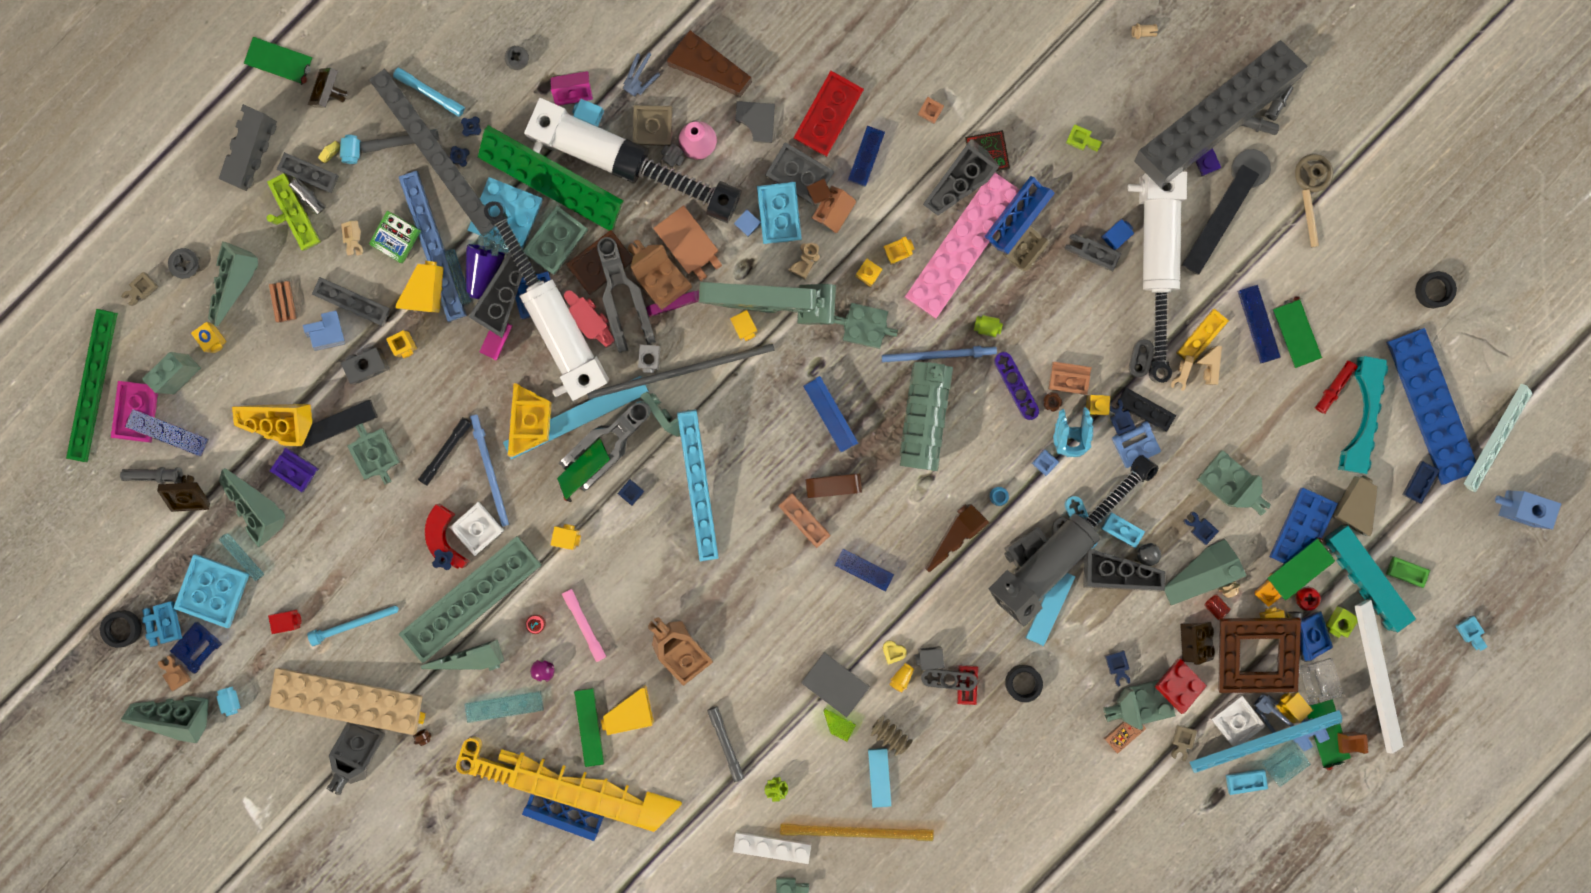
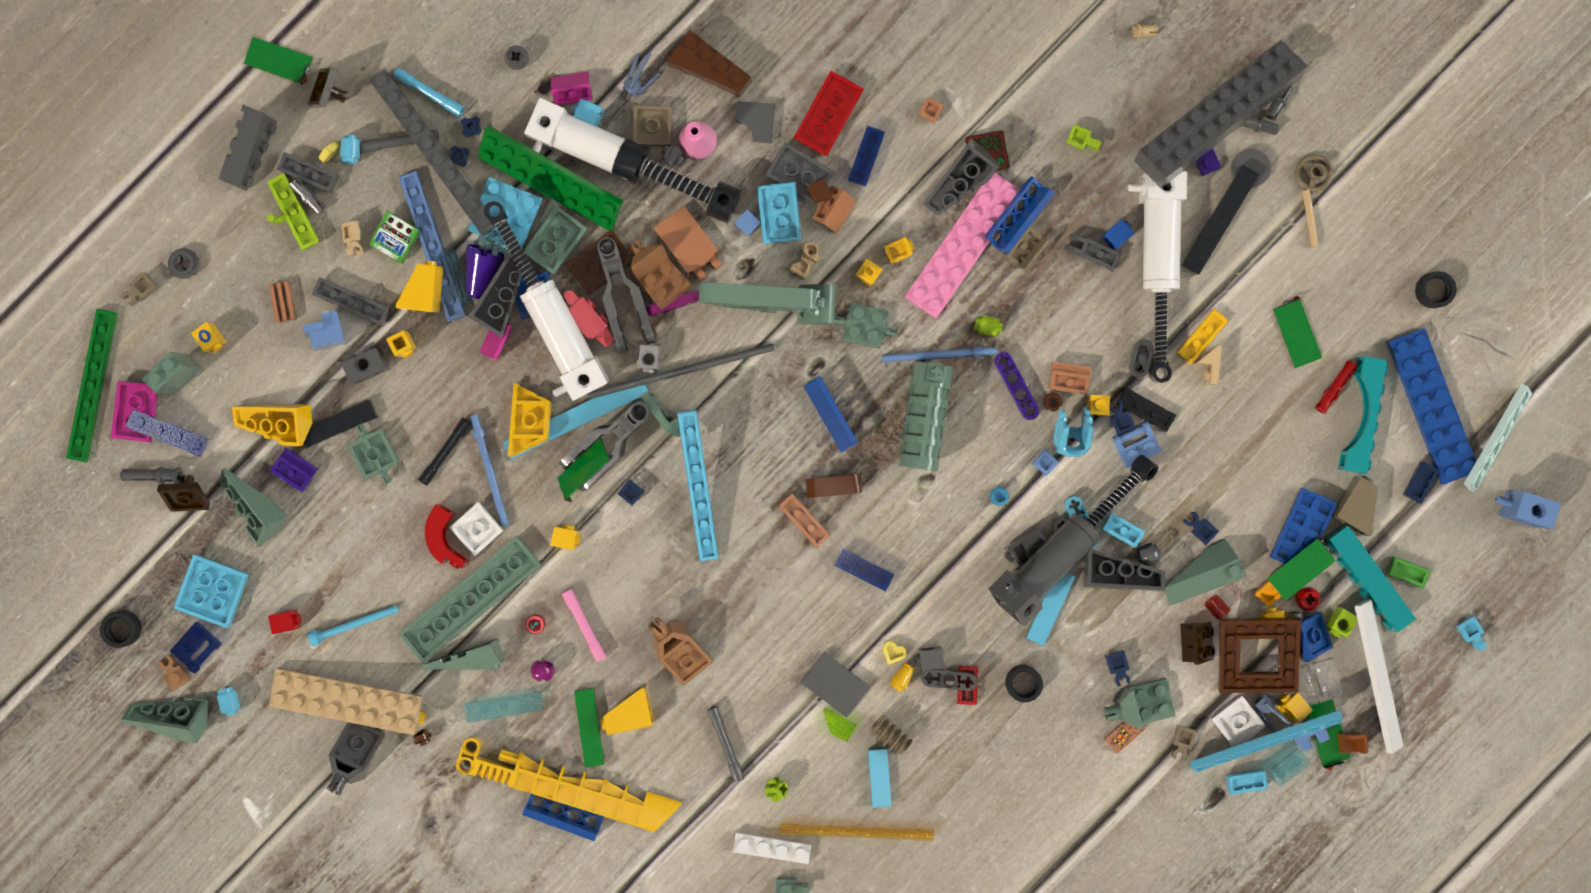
dark azure plate [142,601,182,647] -> none
sand green wedge [208,241,258,326] -> none
clear light blue axle [219,533,264,581] -> none
dark blue plate [432,549,453,570] -> none
yellow brick [730,310,758,341] -> none
reddish brown wedge [925,504,989,572] -> none
red plate [1154,659,1207,714] -> none
tan plate [1171,355,1194,391] -> none
sand green plate [1196,450,1271,516] -> none
tan plate [1218,581,1240,598] -> none
clear blue plate [1237,285,1281,364] -> none

